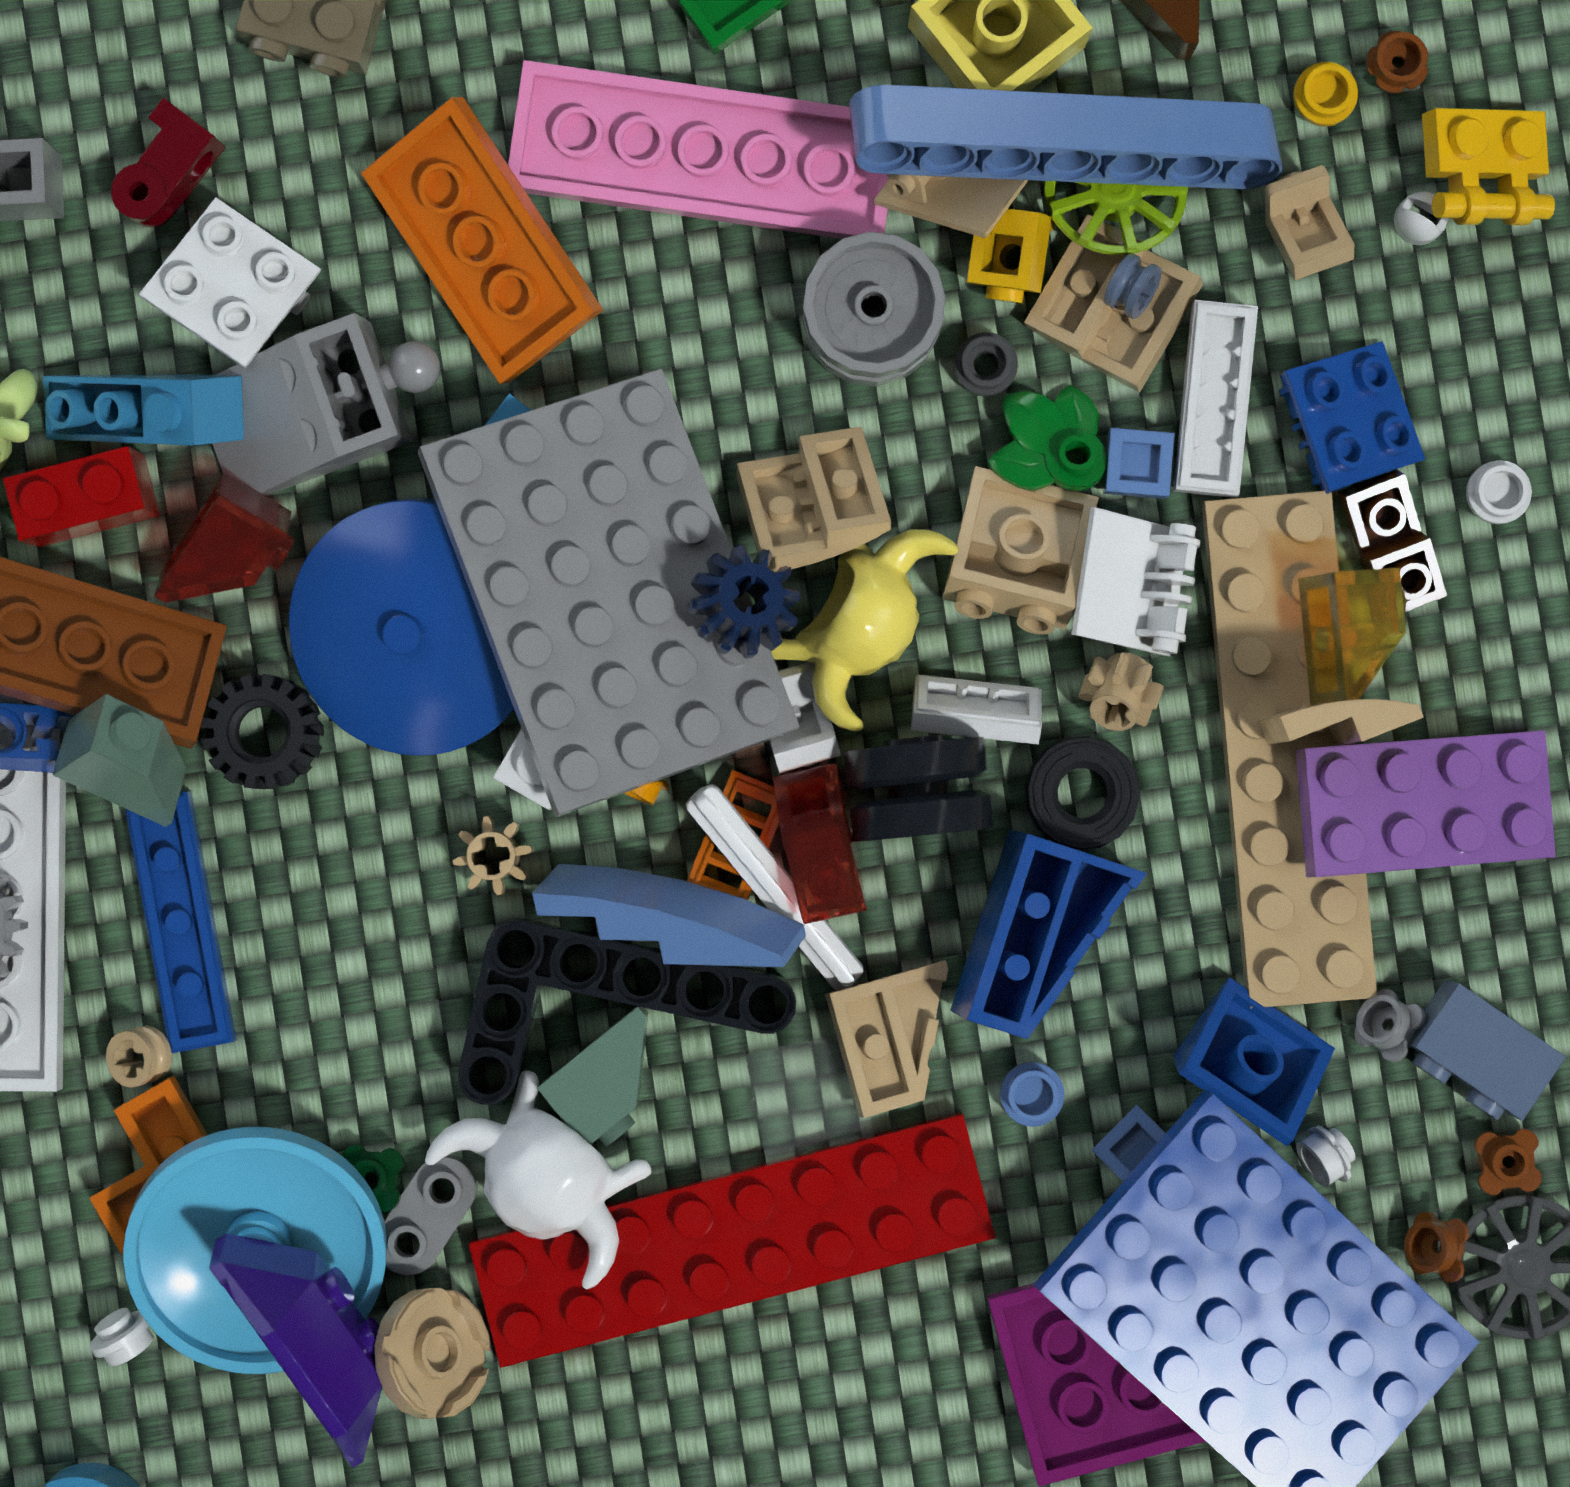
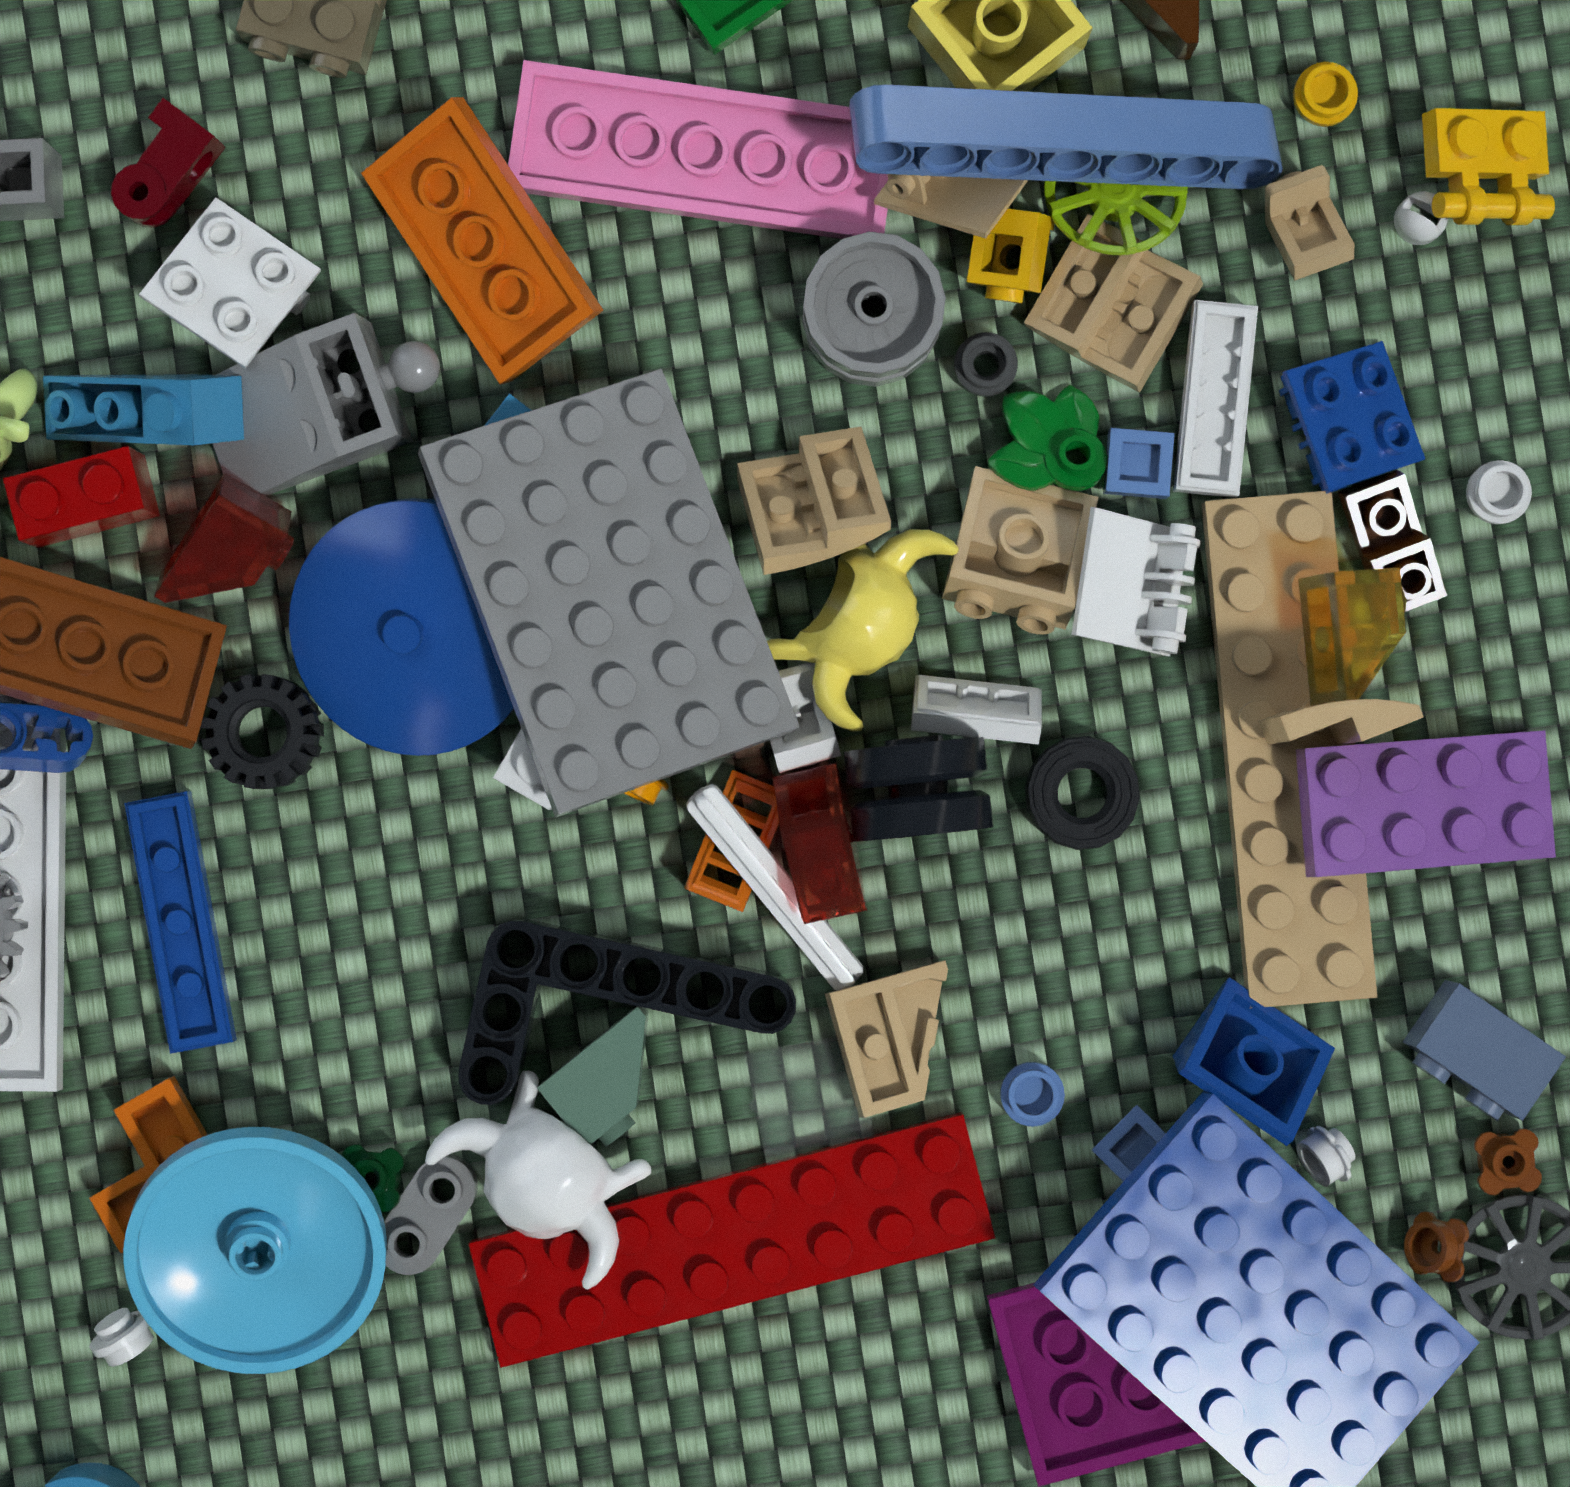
sand green slope [53,694,186,827] -> none
tan bush [106,1025,172,1088] -> none
dark purple wedge [209,1233,382,1468] -> none
tan tile [374,1288,490,1419] -> none
tan gear [453,816,535,895] -> none
medium blue slope [532,864,806,967] -> none
dark blue gear [688,545,801,659] -> none
blue wedge [950,829,1147,1039] -> none
tan gear [1079,652,1164,731] -> none
sand blue bush [1104,253,1162,319] -> none
light grey plate [1354,989,1425,1062] -> none
dark orange plate [1366,31,1428,94] -> none

